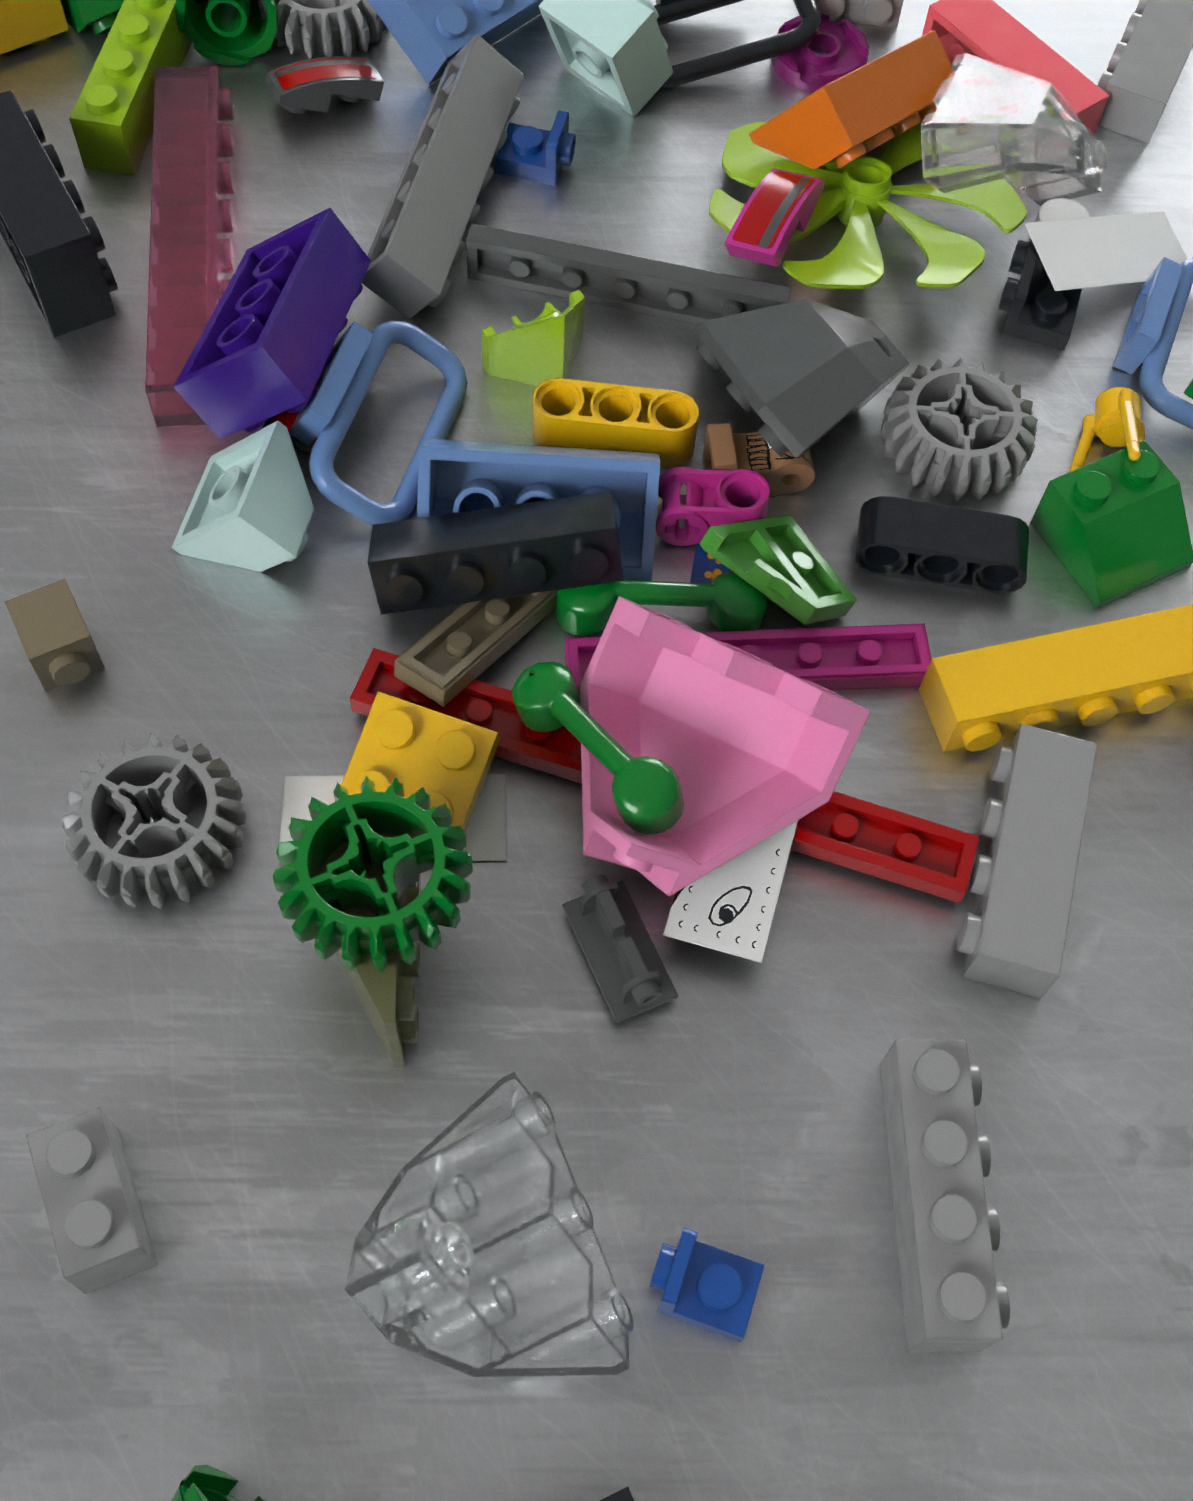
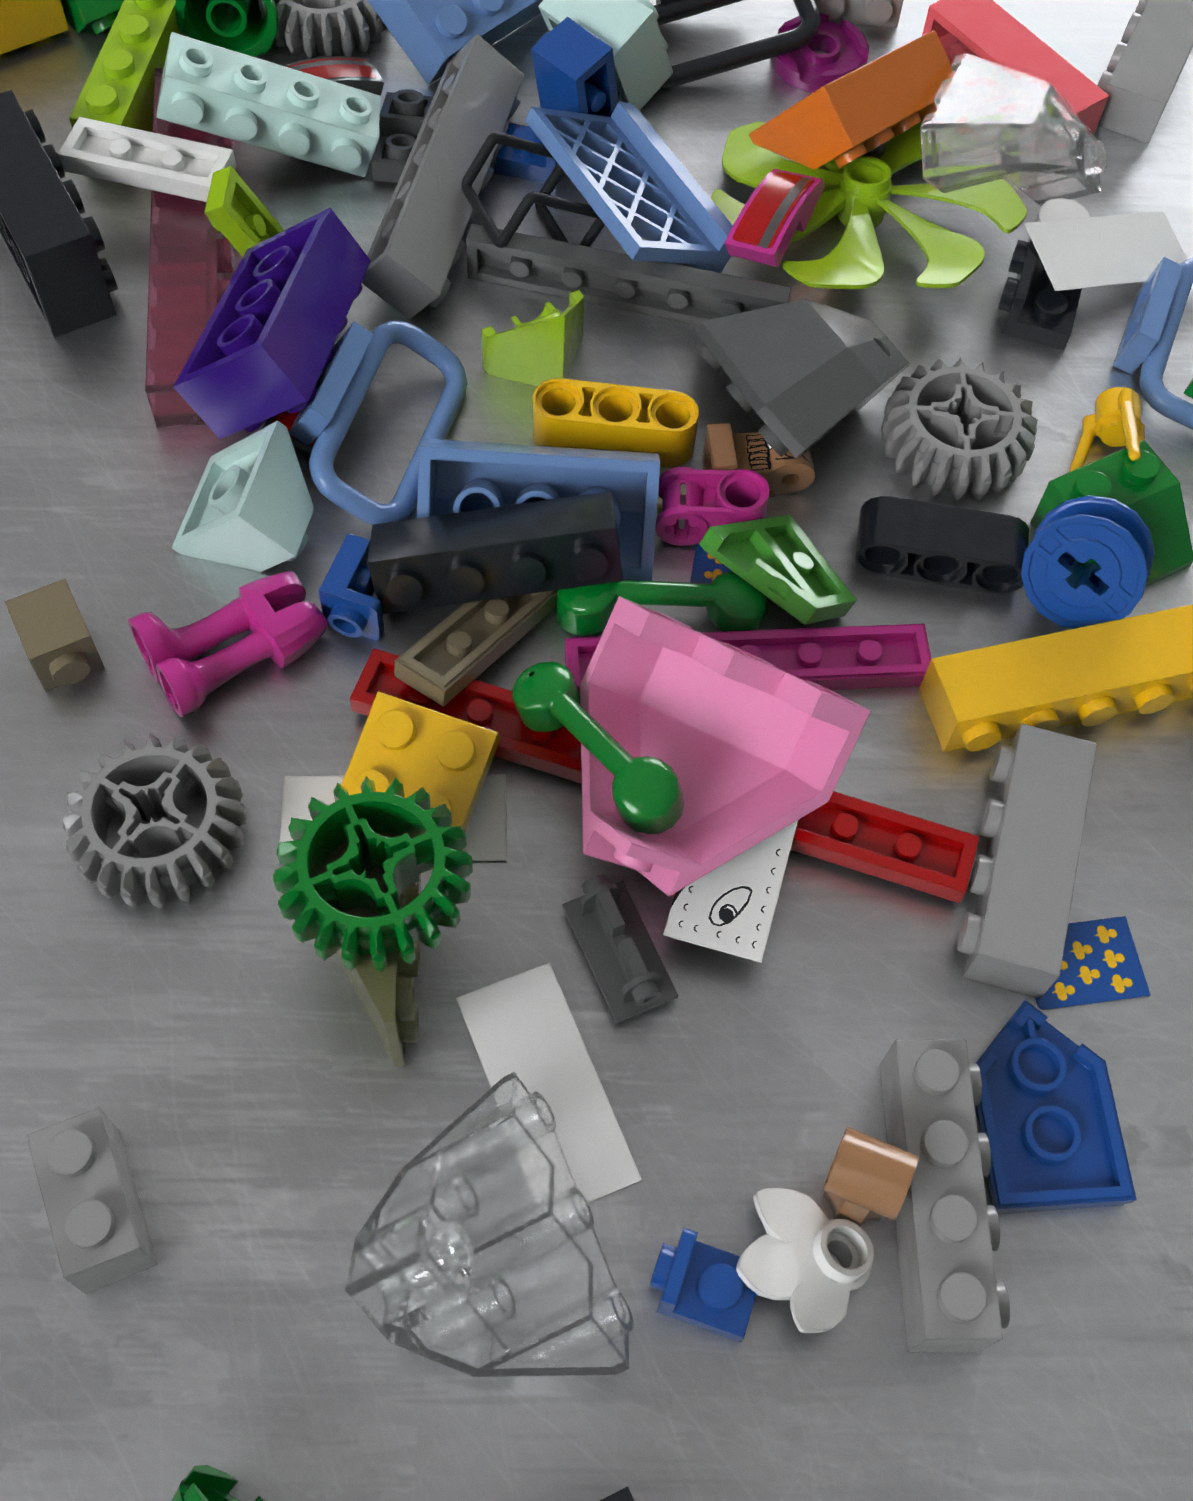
none -> white plate [58,117,237,202]
none -> dark pink piece [128,571,328,718]
none -> light aqua brick [156,32,381,178]
none -> lime plate [204,166,284,258]
none -> blue bracket [319,533,384,641]
none -> dark grey slope [372,89,433,183]
none -> white sticker [456,963,642,1221]
none -> black piece [461,132,605,248]
none -> medium blue fence [525,102,733,273]
none -> blue brick [531,17,618,117]
none -> white plate [736,1188,874,1333]
none -> medium nougat piece [823,1126,919,1226]
none -> blue tile [975,1000,1137,1214]
none -> blue piece [1021,495,1155,629]
none -> blue sticker [1035,916,1151,1010]

